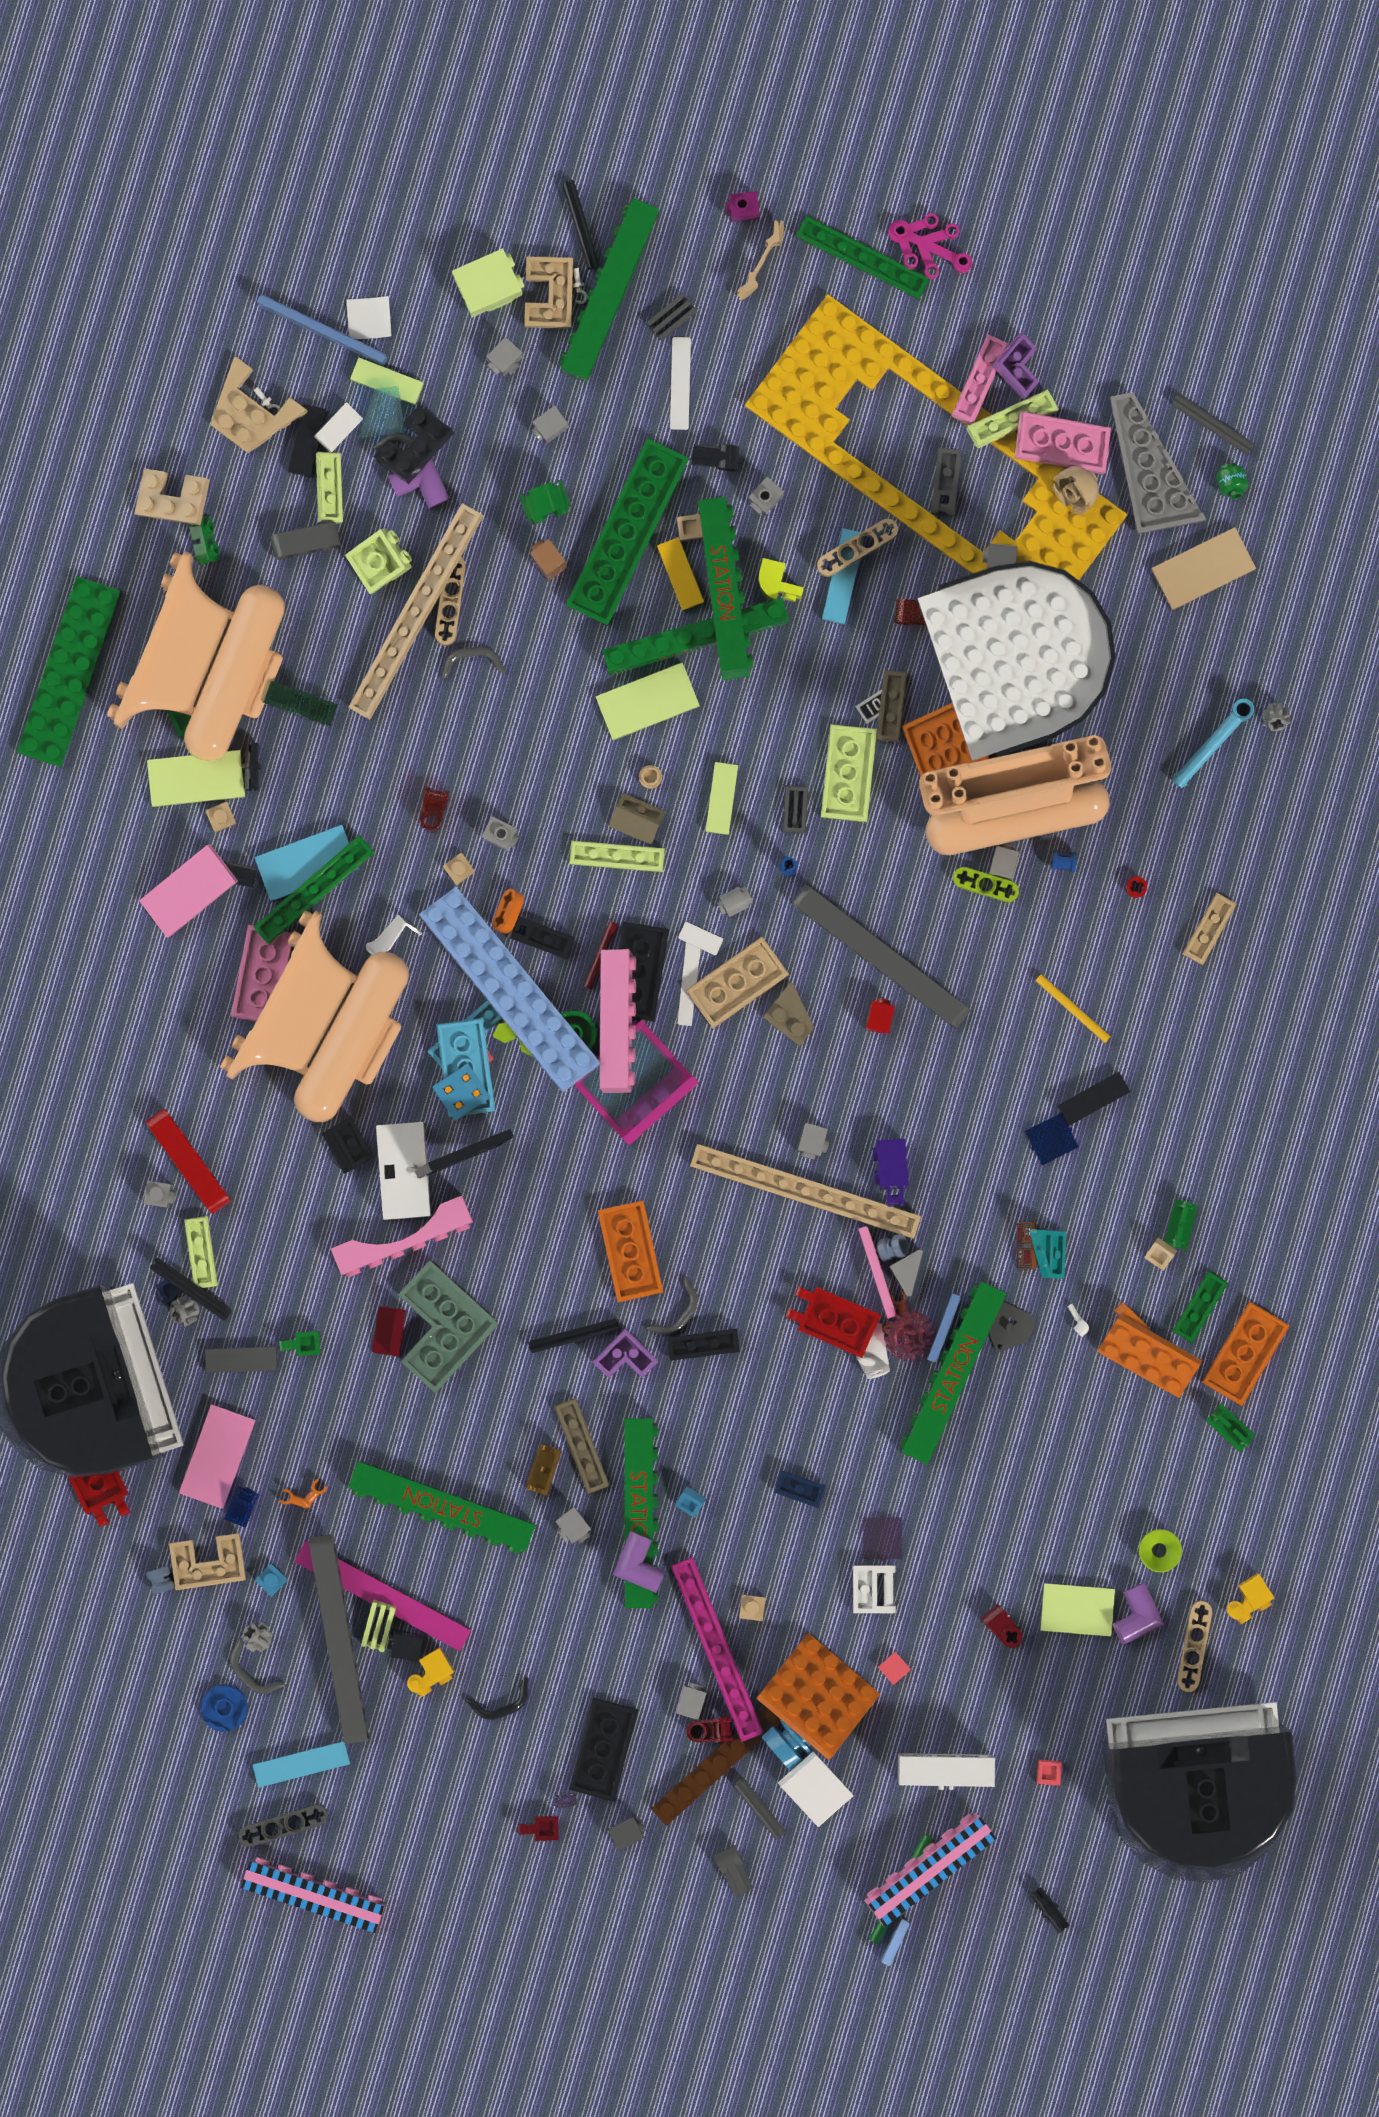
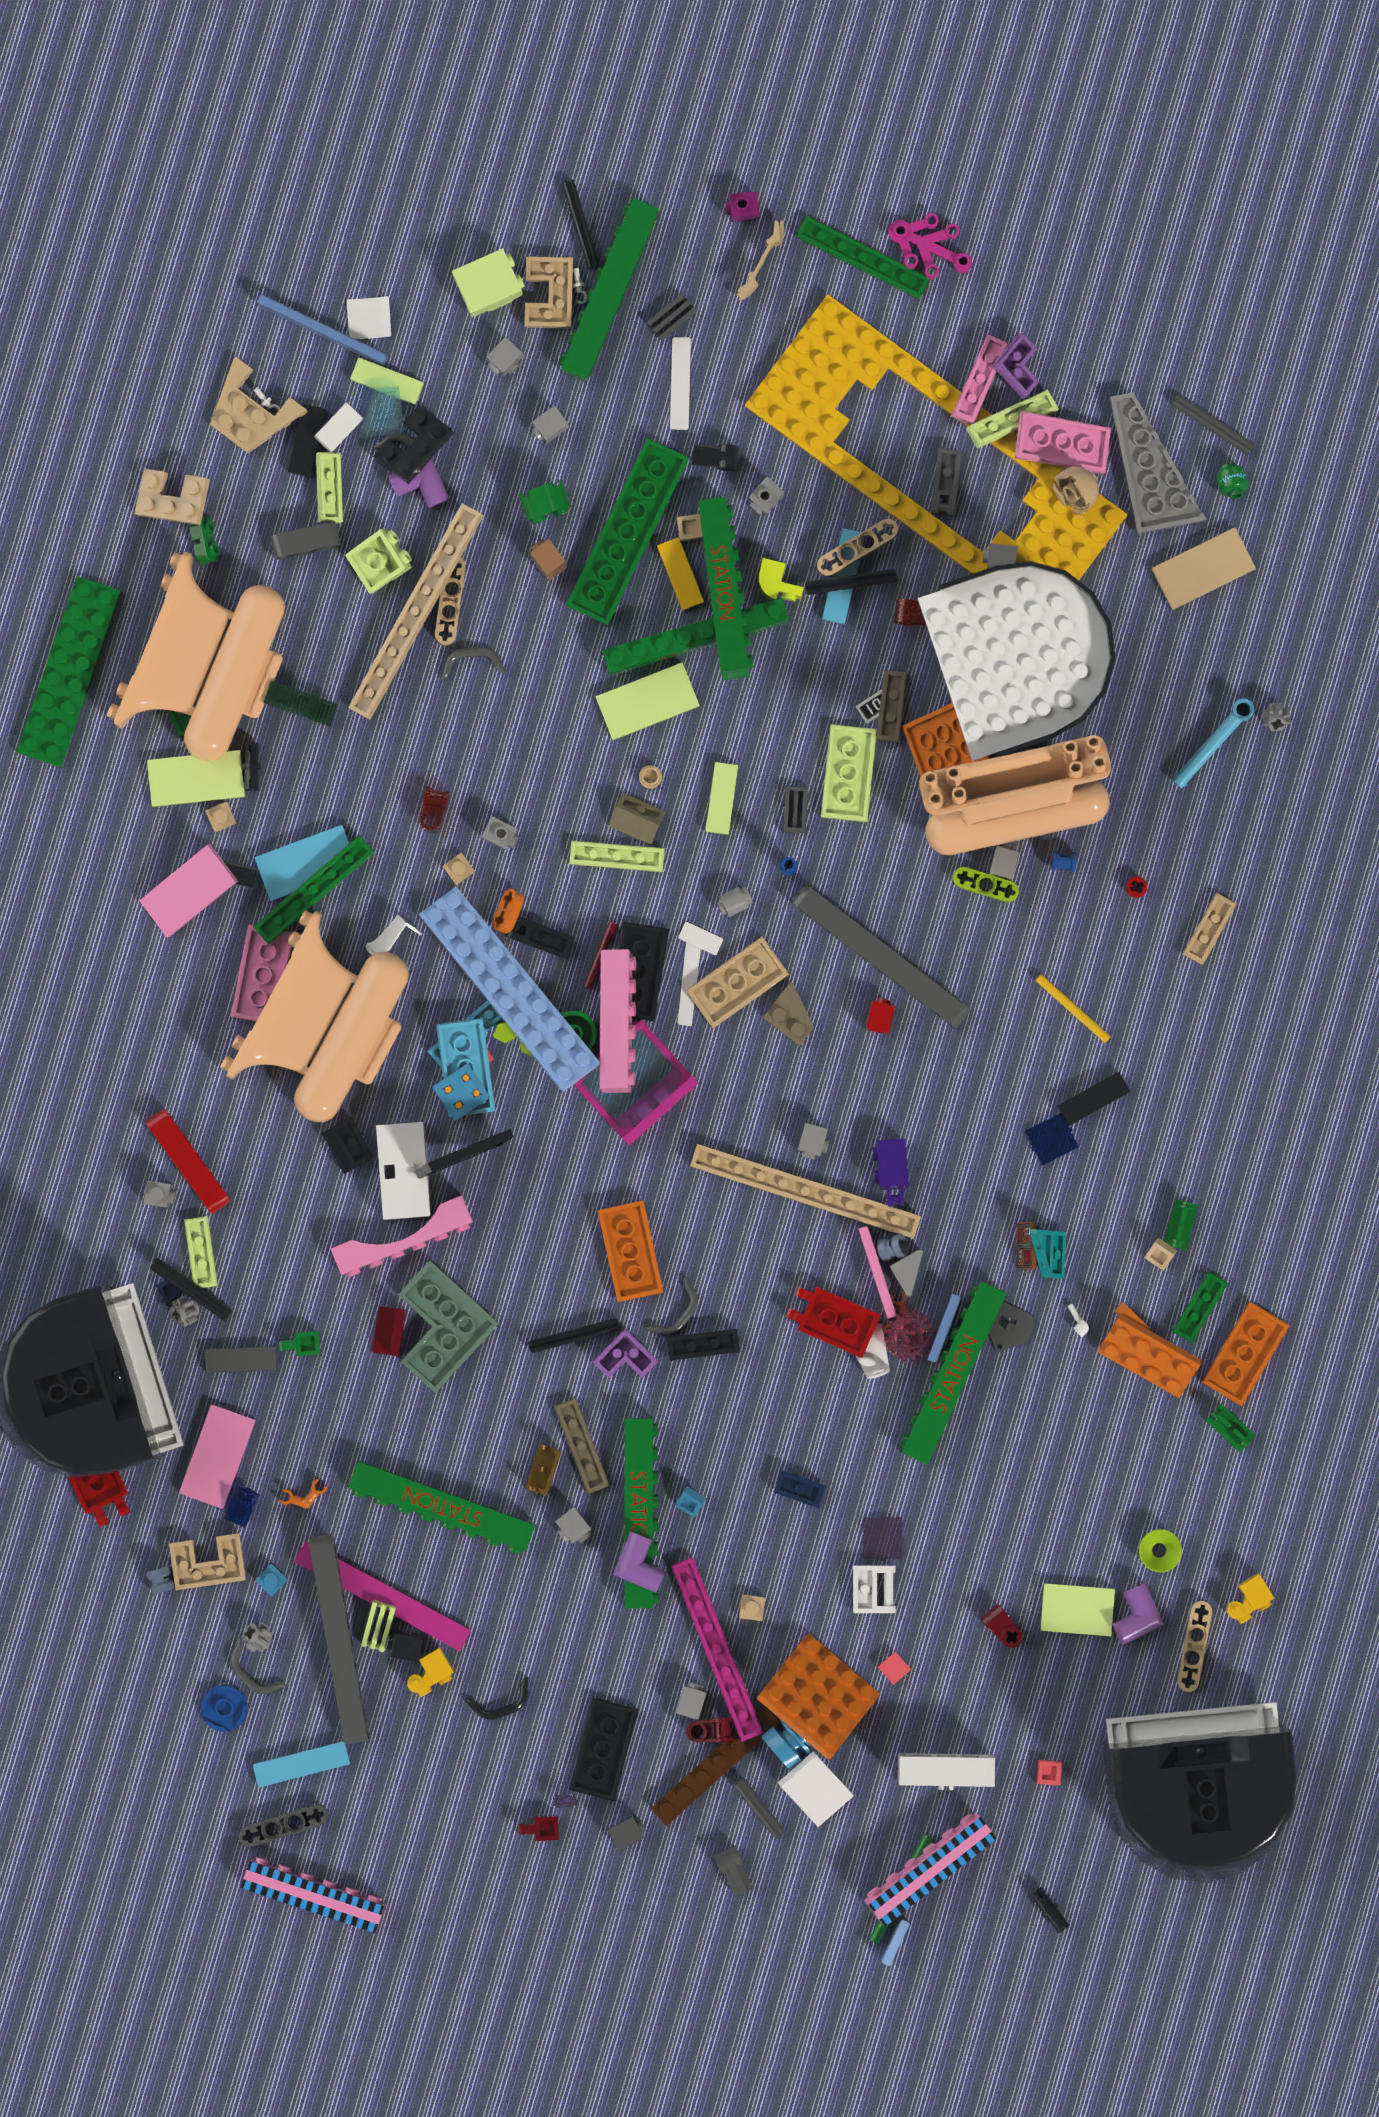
none -> black axle [805,569,897,595]

